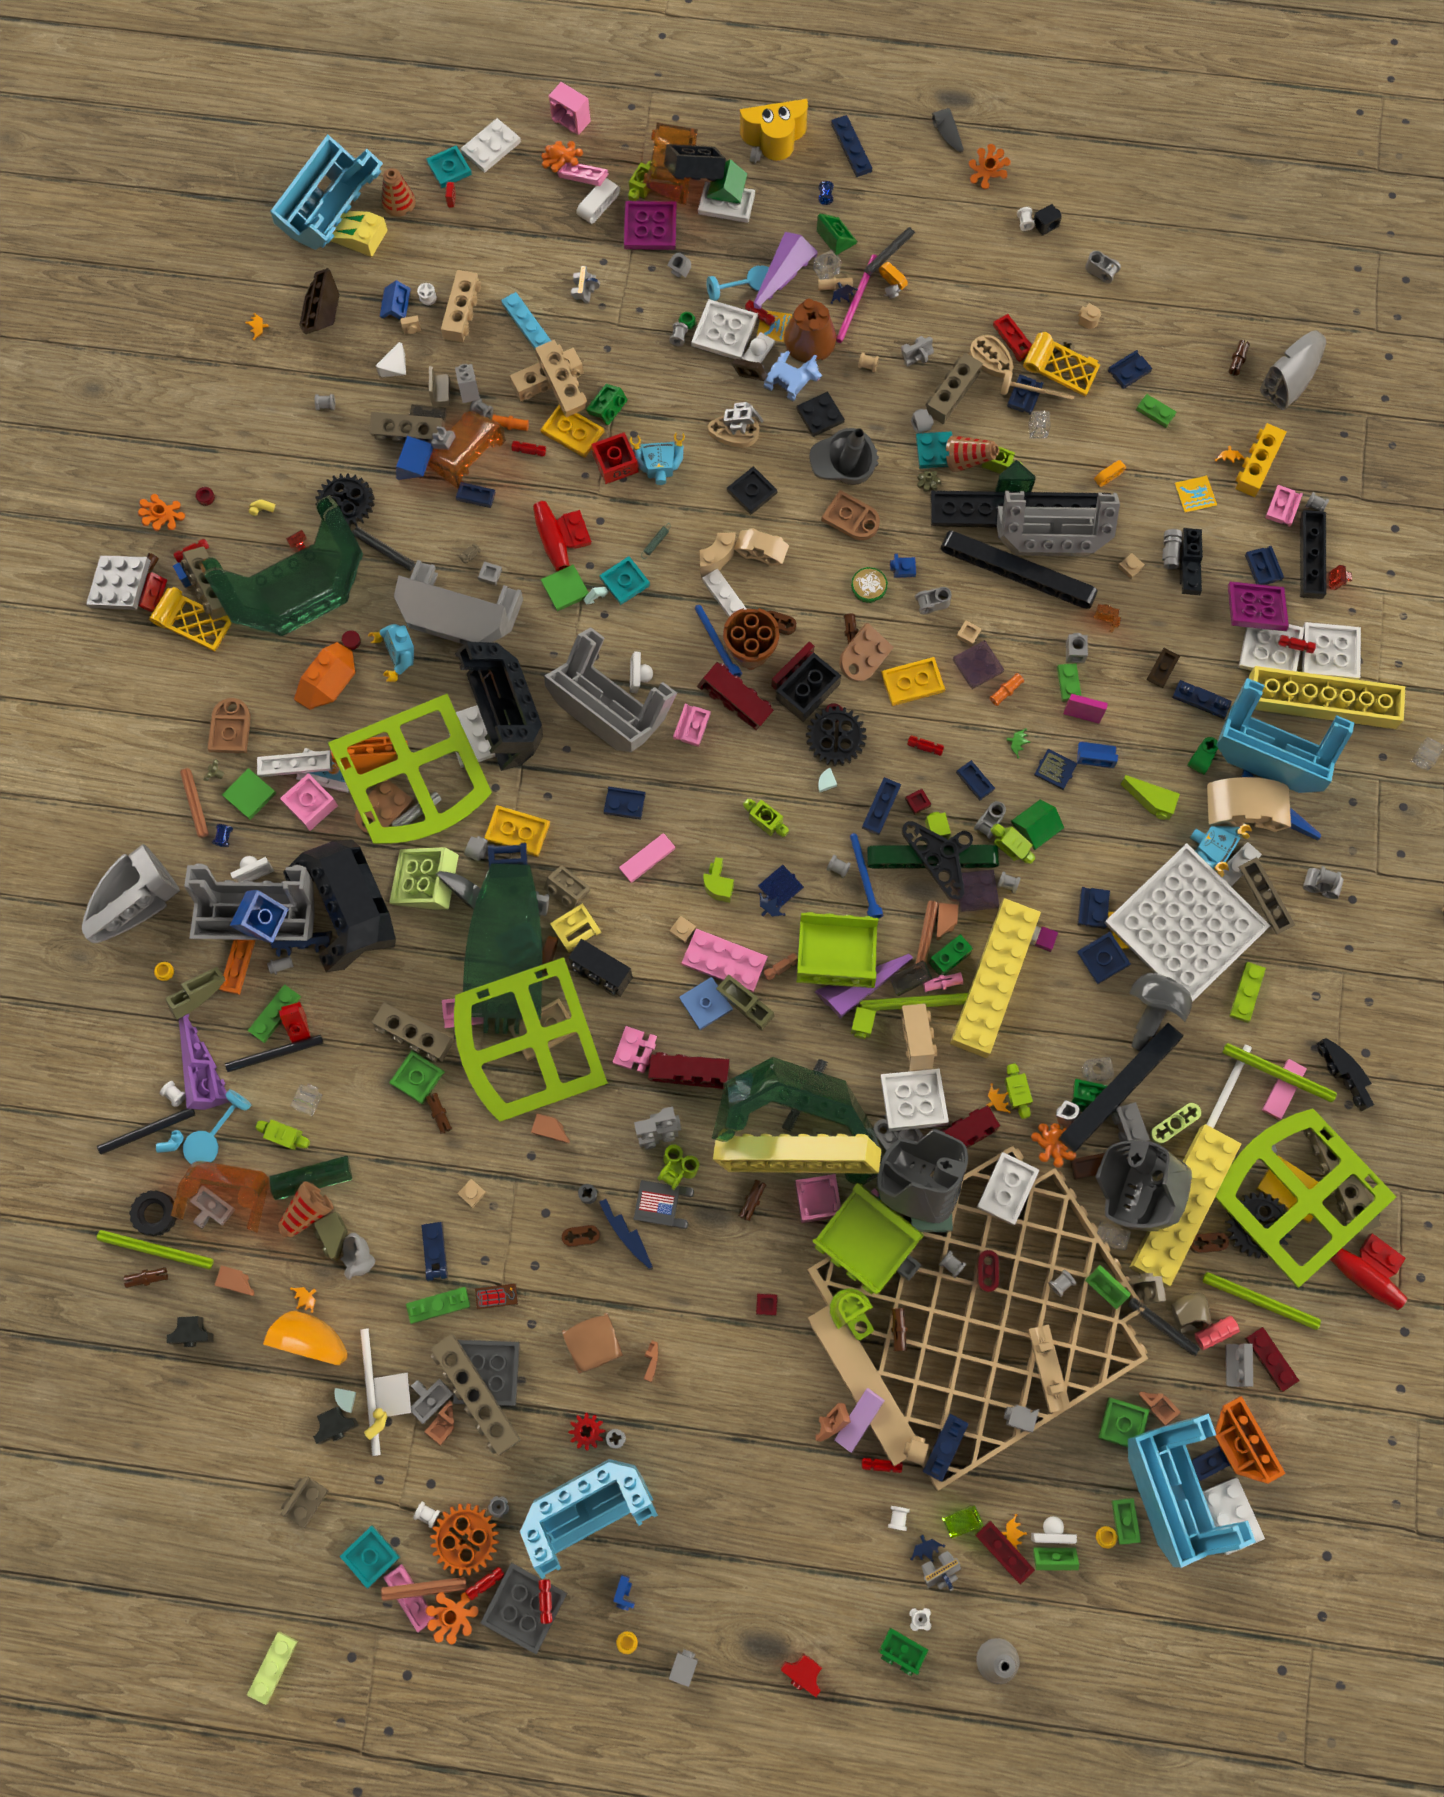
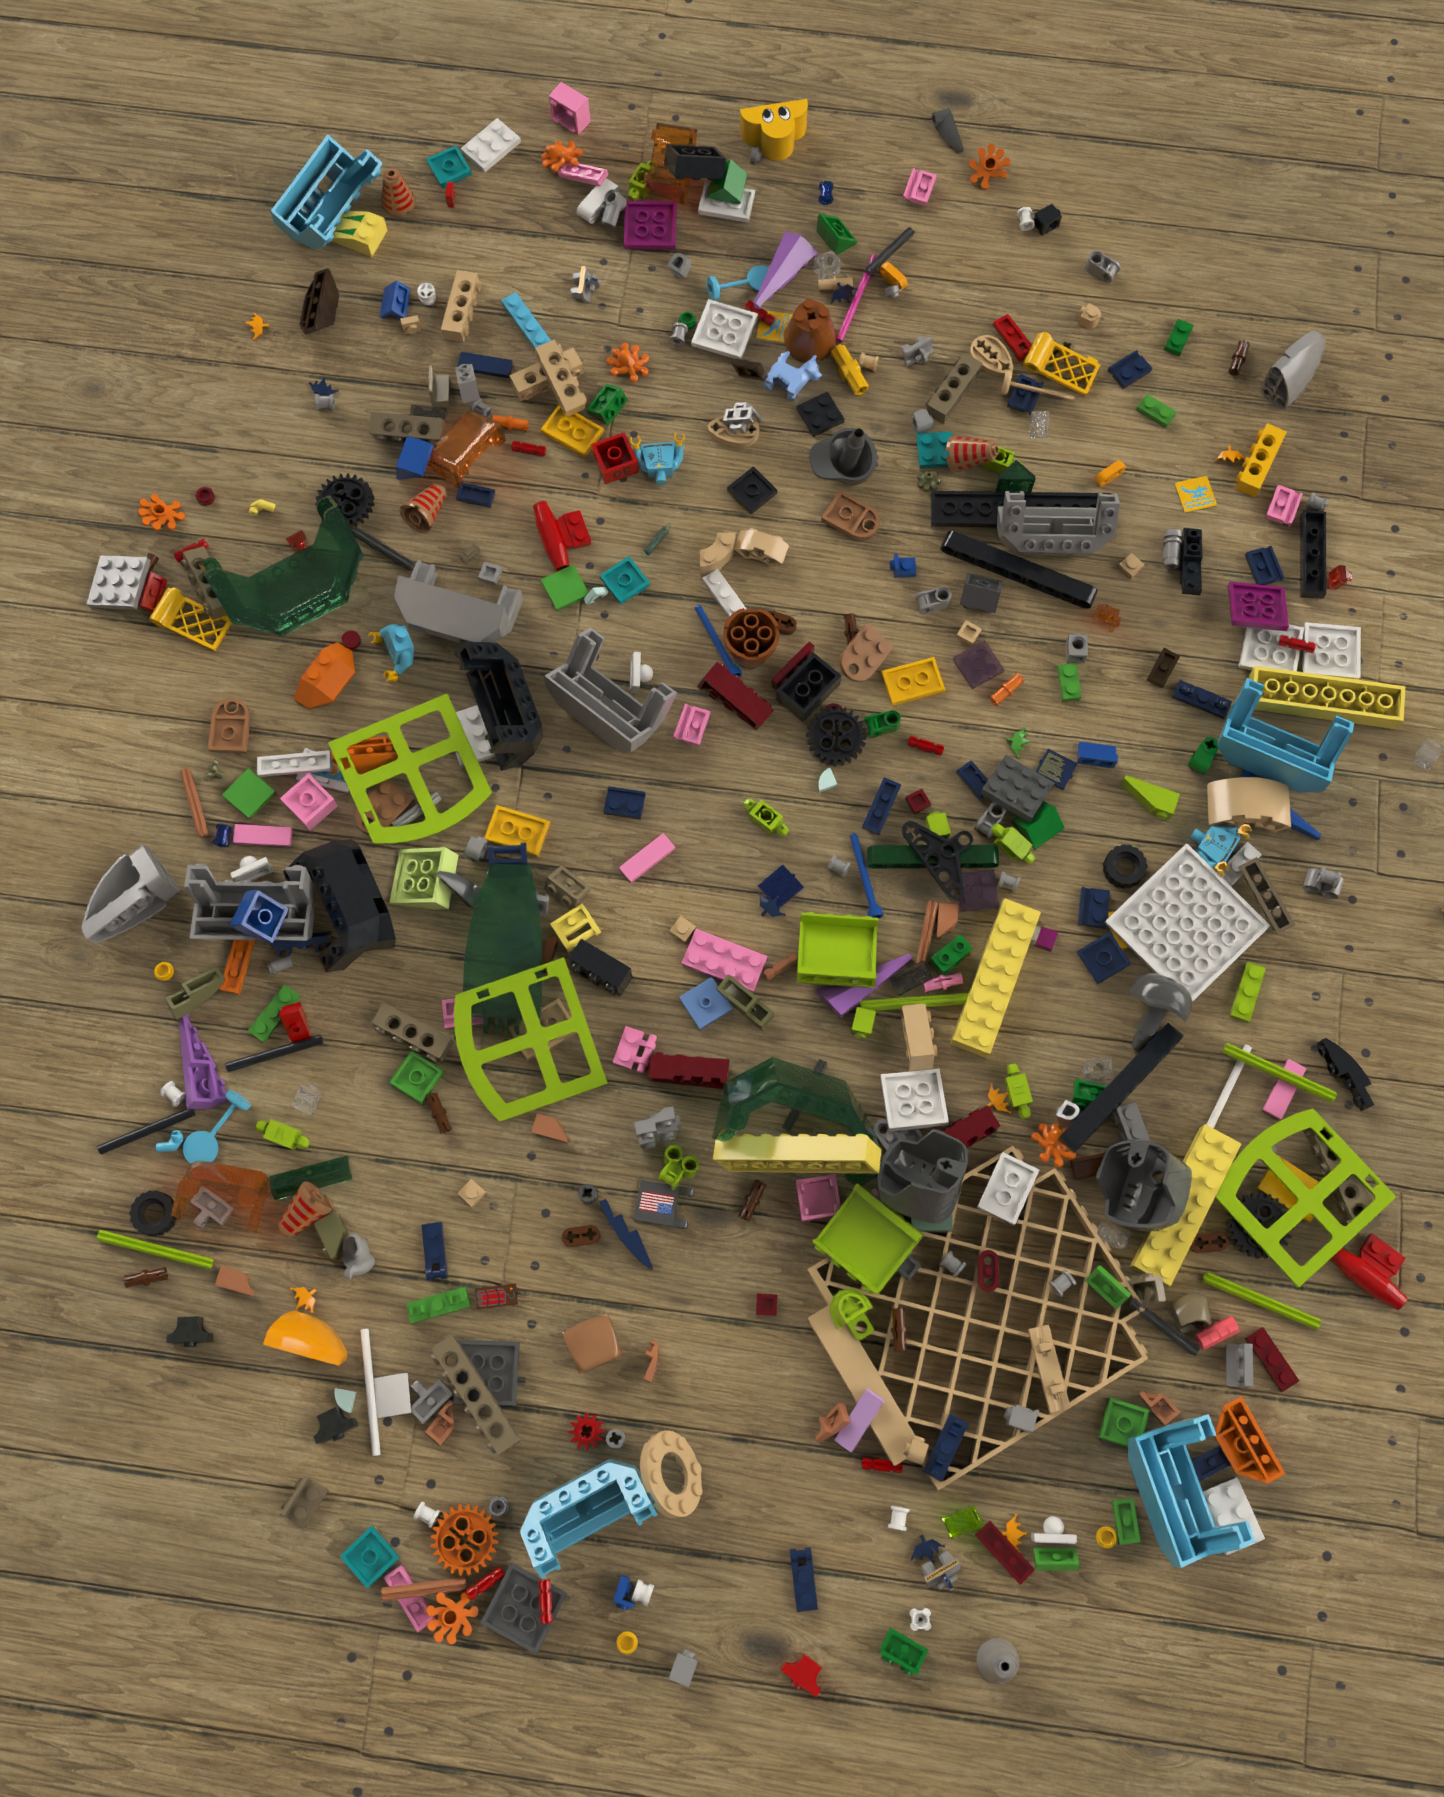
blue tile [173,563,191,588] -> none
yellowish green plate [247,1632,298,1705] -> none
light yellow arm [364,1408,387,1440] -> none
white slope [376,342,406,377] -> none
light grey tile [431,427,456,449] -> none
lime brick [703,857,734,903] -> none
white tile [741,332,775,363] -> none
dark blue plate [831,115,872,177] -> none
tile [851,567,888,603] -> none
dark pink tile [1063,694,1108,724] -> none
yellowish green beam [1150,1103,1201,1144] -> none
none -> bright pink tile [233,824,293,847]
none -> dark blue piece [309,377,339,396]
none -> medium nougat cone [400,484,447,533]
none -> dark blue tile [457,352,513,378]
none -> light grey piece [601,189,627,229]
none -> orange animal [606,343,649,383]
none -> white wheel [631,1579,654,1606]
none -> tan plate [640,1430,703,1519]
none -> dark blue plate [790,1547,818,1612]
none -> yellow piece [831,344,869,396]
none -> green piece [863,710,901,738]
none -> bright pink plate [903,168,937,206]
none -> dark grey slope [960,573,1003,614]
none -> dark grey plate [980,755,1055,823]
none -> black tyre [1103,844,1148,889]
none -> green plate [1164,319,1194,356]

